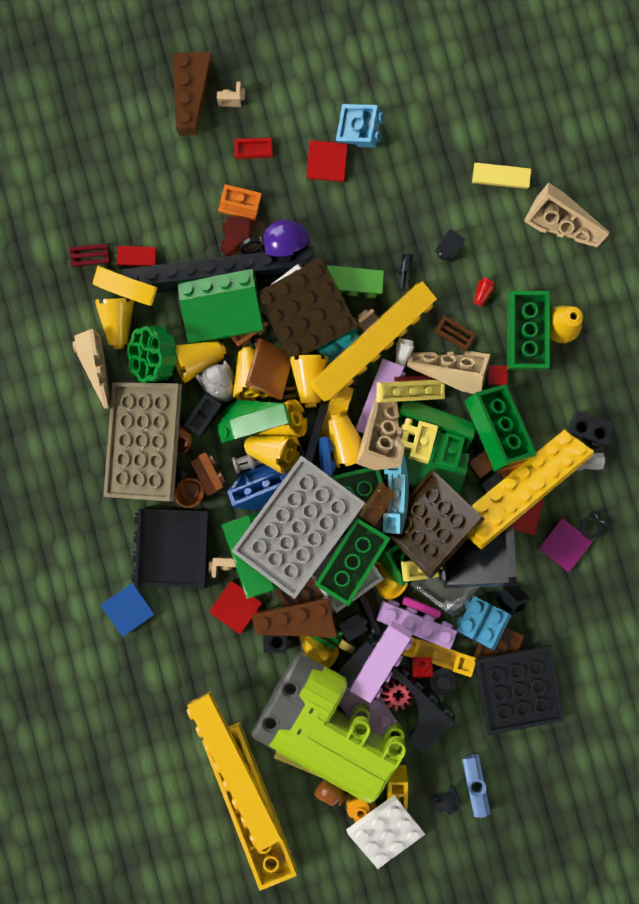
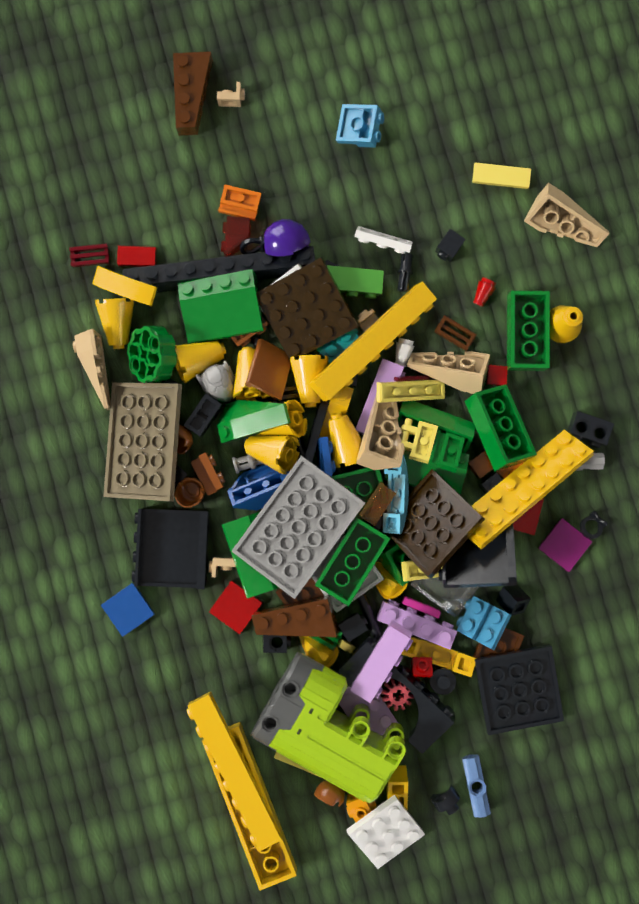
red tile [234,138,273,160] -> none
red tile [306,140,347,183] -> none
none -> white plate [354,226,412,254]

